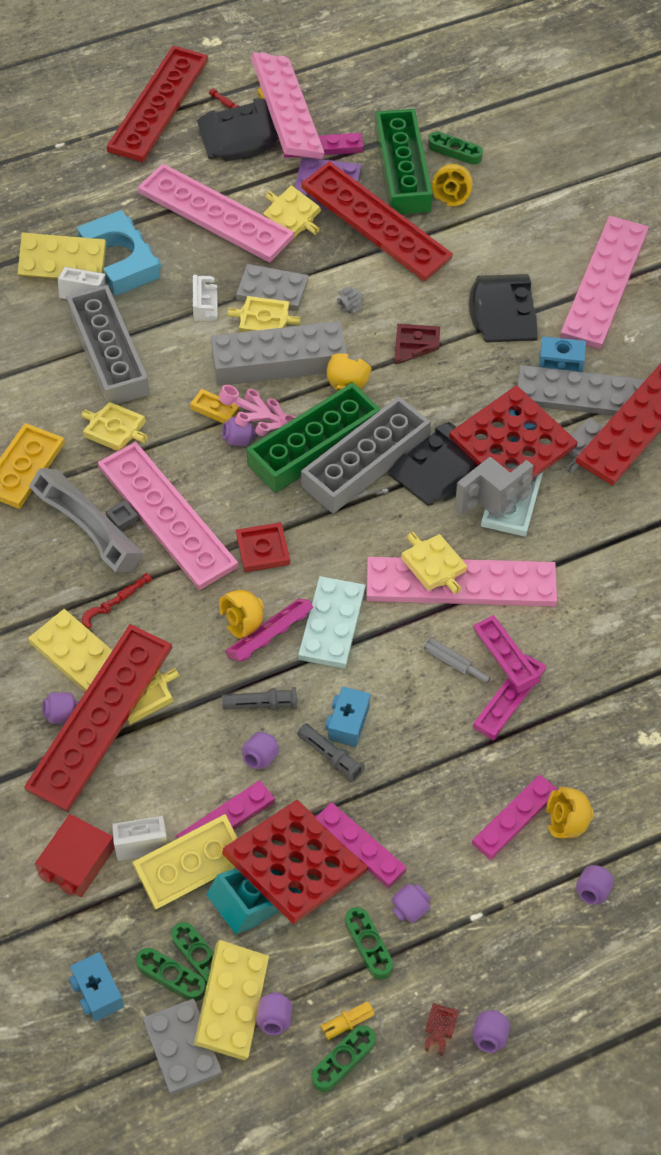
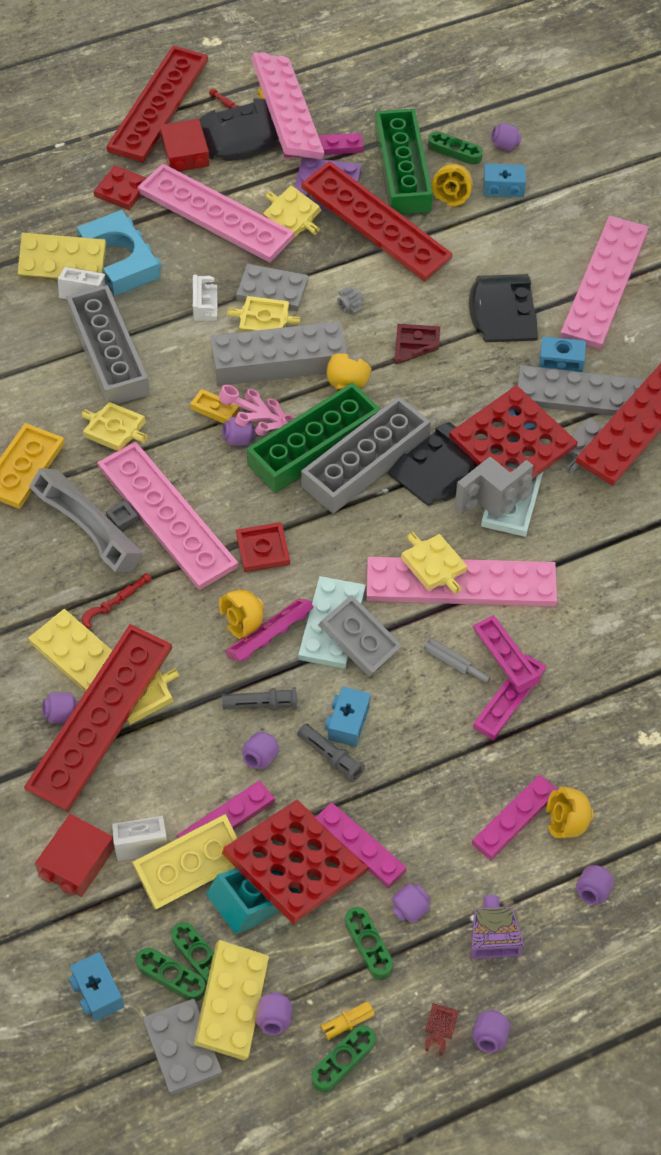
none -> red plate [93,165,147,210]
none -> red brick [159,118,210,172]
none -> light grey plate [318,595,402,677]
none -> torso [470,895,524,959]
none -> dark azure brick [483,164,526,197]
none -> medium lavender head [491,123,522,152]

